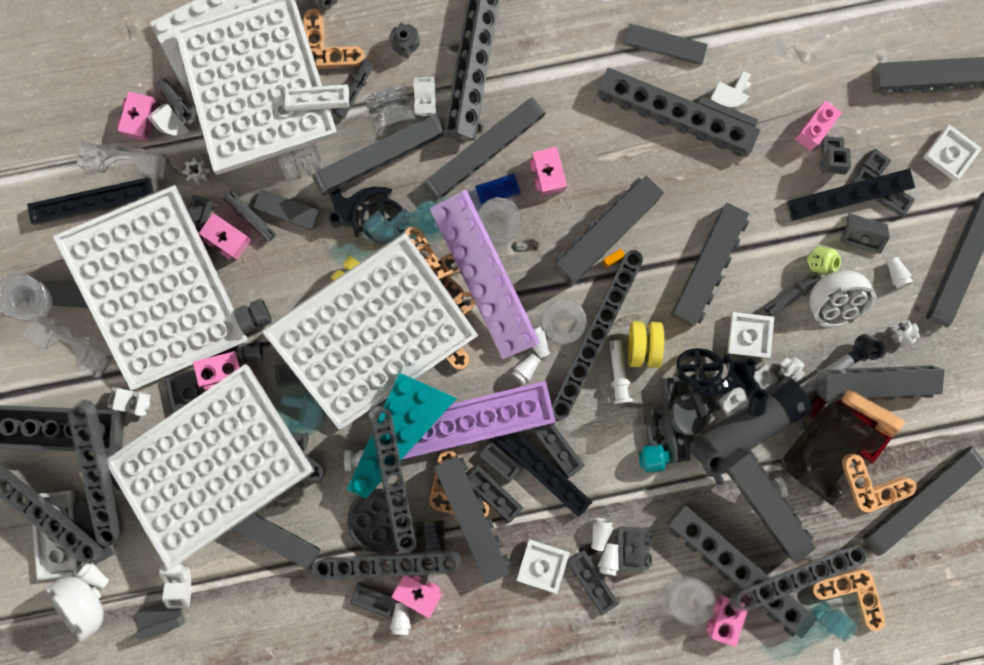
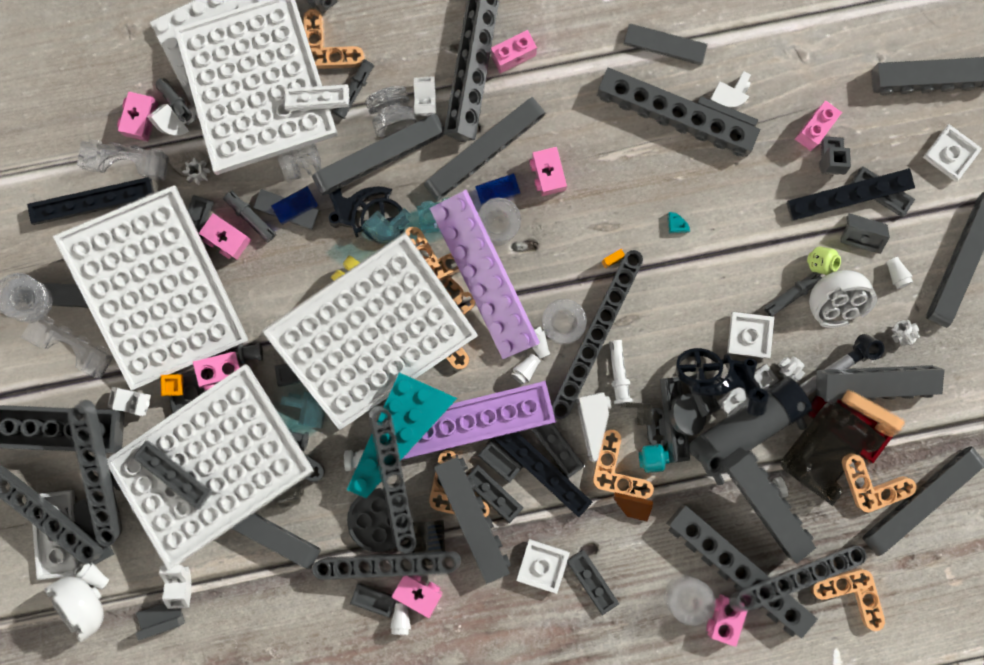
dark grey wheel [234,298,272,334] -> none
dark grey brick [389,22,420,58] -> none
dark grey brick [554,175,664,287] -> none
white cone [591,518,613,551] -> none
white cone [598,543,619,576] -> none
dark grey bracket [618,526,653,572] -> none
light yellow wheel [628,321,664,368] -> none
dark grey brick [670,203,749,327] -> none
clear light blue brick [813,601,858,642] -> none
dark grey tile [861,148,892,176] -> none
none -> dark grey tile [133,440,213,510]
none -> light orange tile [160,374,184,396]
none -> clear blue plate [271,186,318,225]
none -> bright pink brick [491,30,537,74]
none -> white slope [576,393,611,462]
none -> light nougat beam [593,430,654,499]
none -> reddish brown tile [614,492,653,522]
none -> teal tile [668,212,690,234]

